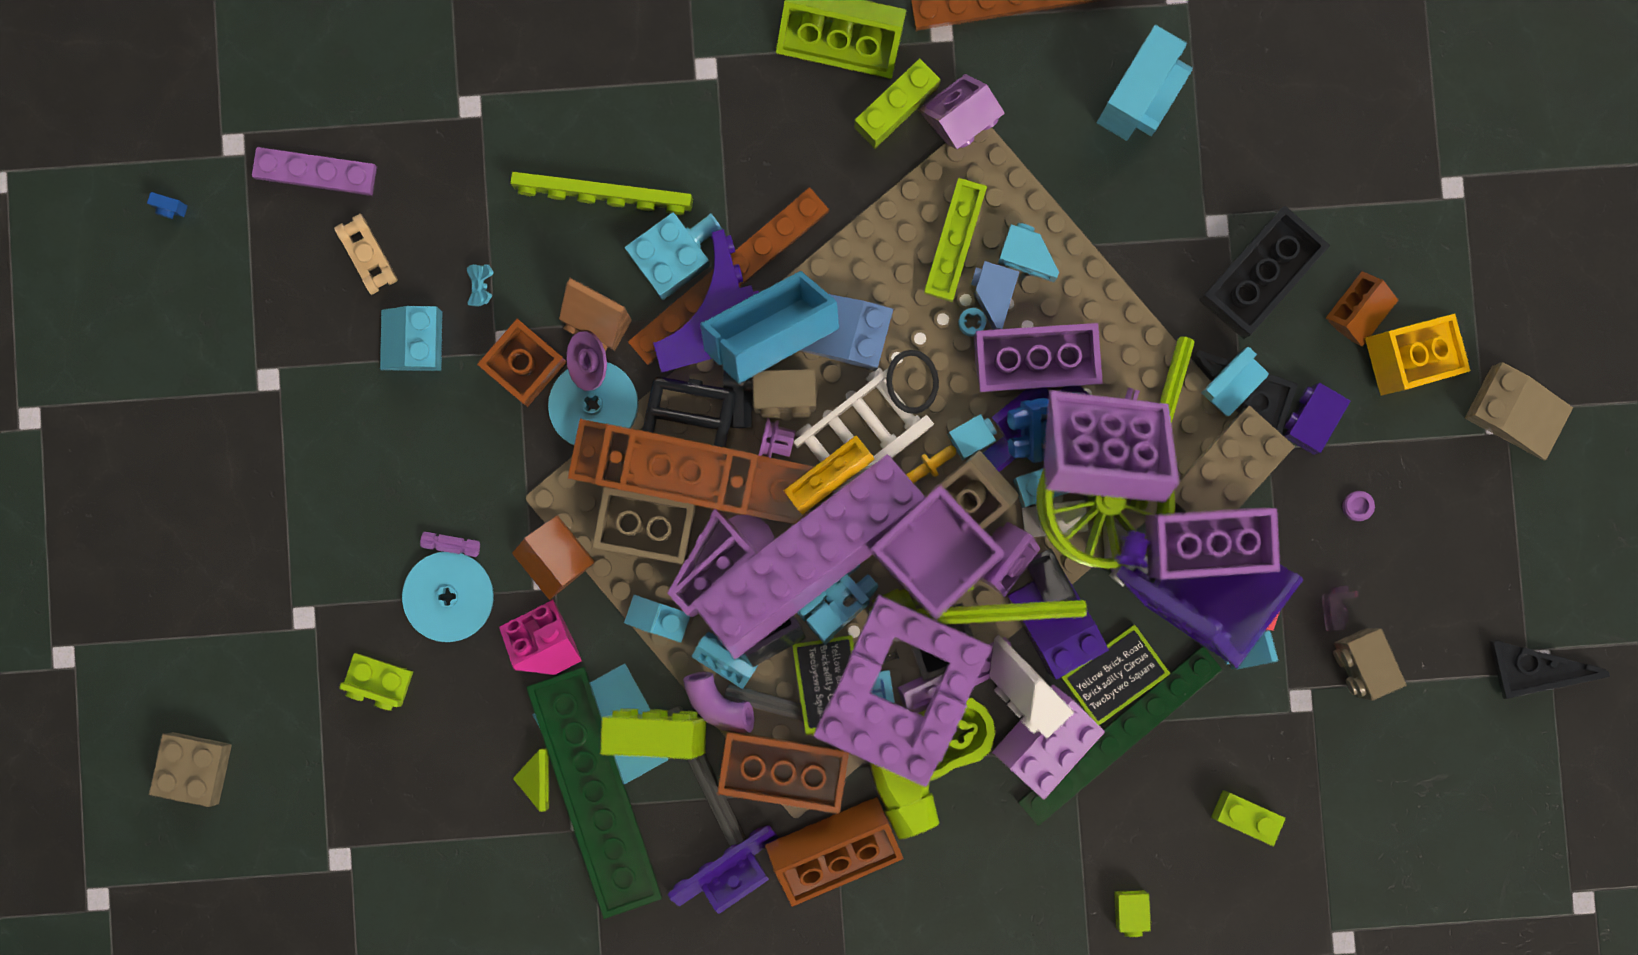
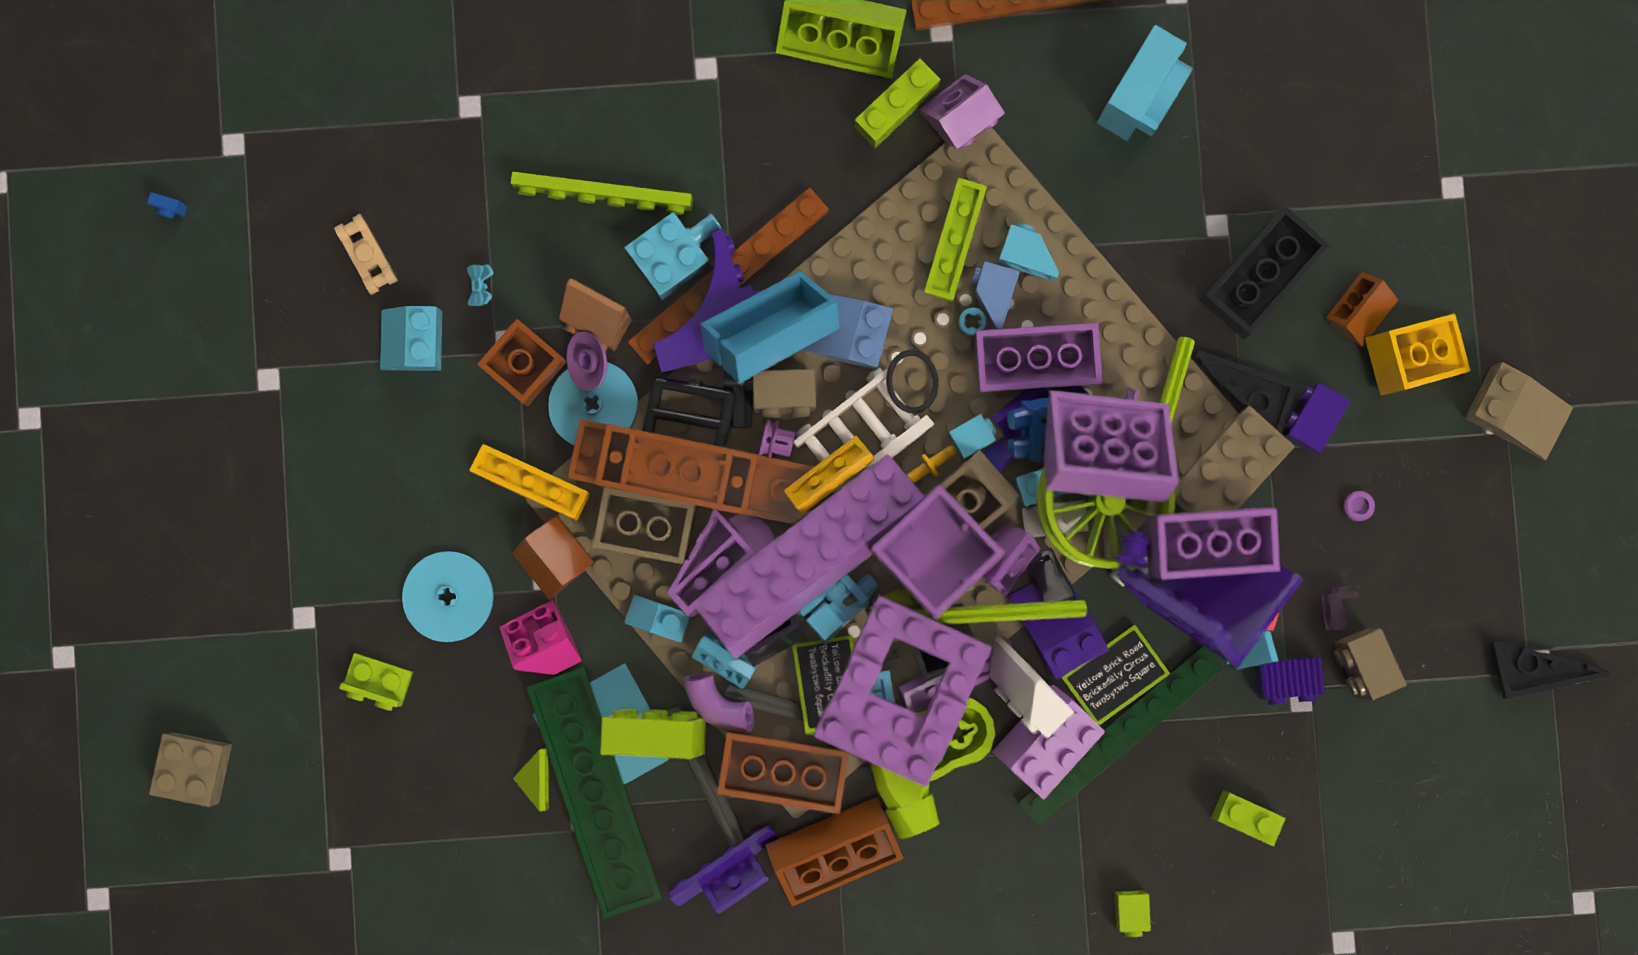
medium lavender plate [252,147,377,196] -> none
medium lavender axle [420,532,480,557] -> none
medium azure panel [1201,346,1269,417] -> none
none -> yellow plate [469,444,590,521]
none -> dark purple brick [1256,657,1325,705]

